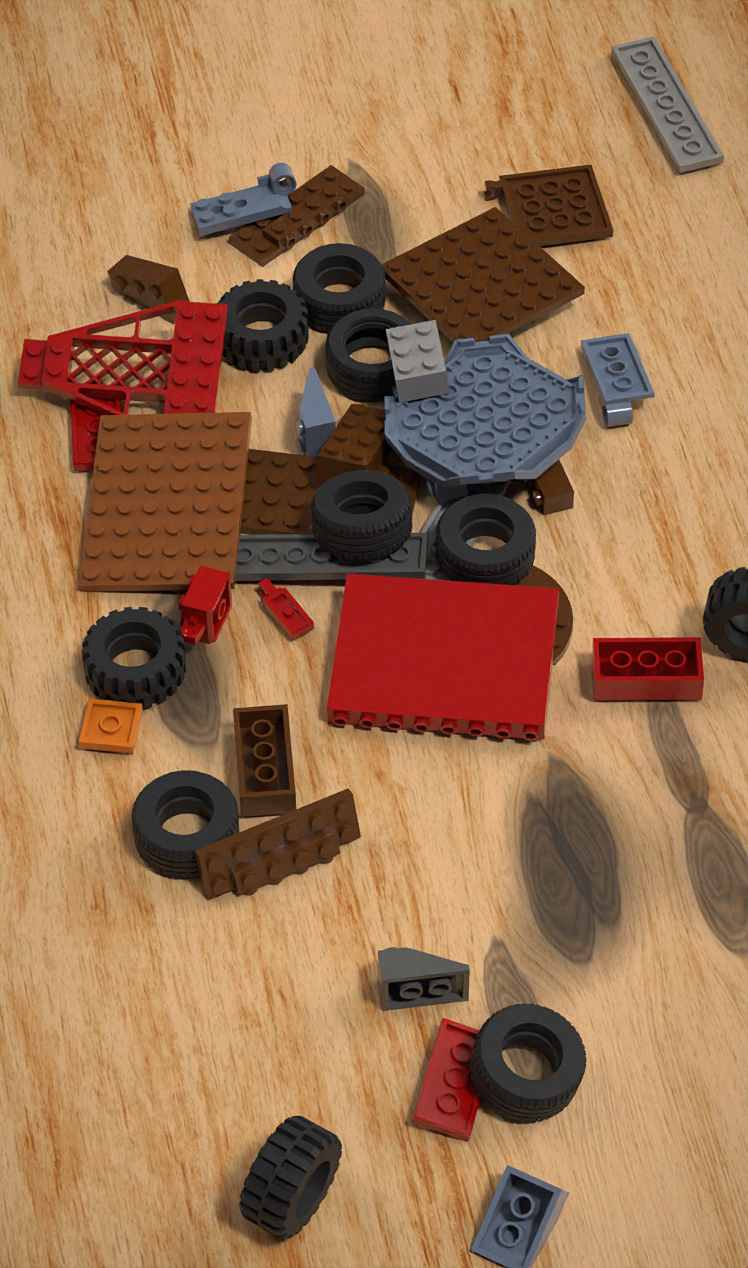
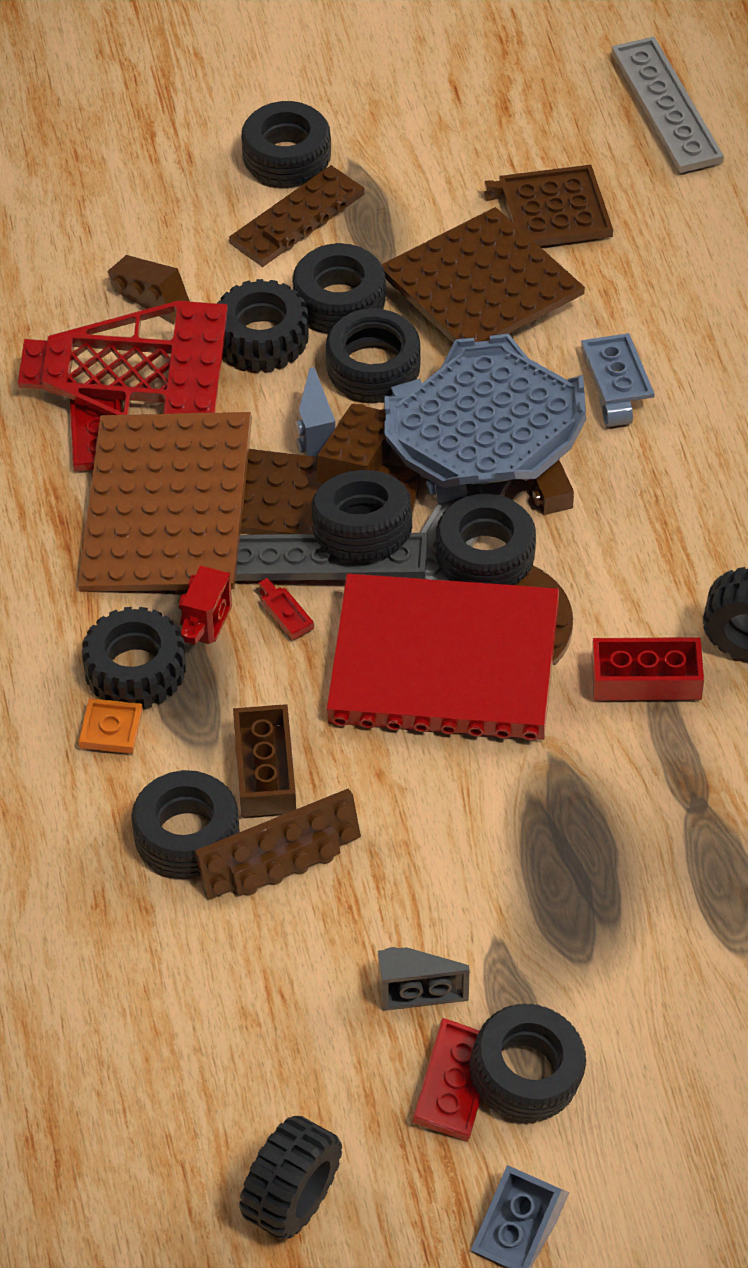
sand blue hinge [190,163,297,236] -> none
light grey brick [386,320,450,402] -> none
none -> black tyre [241,101,331,187]

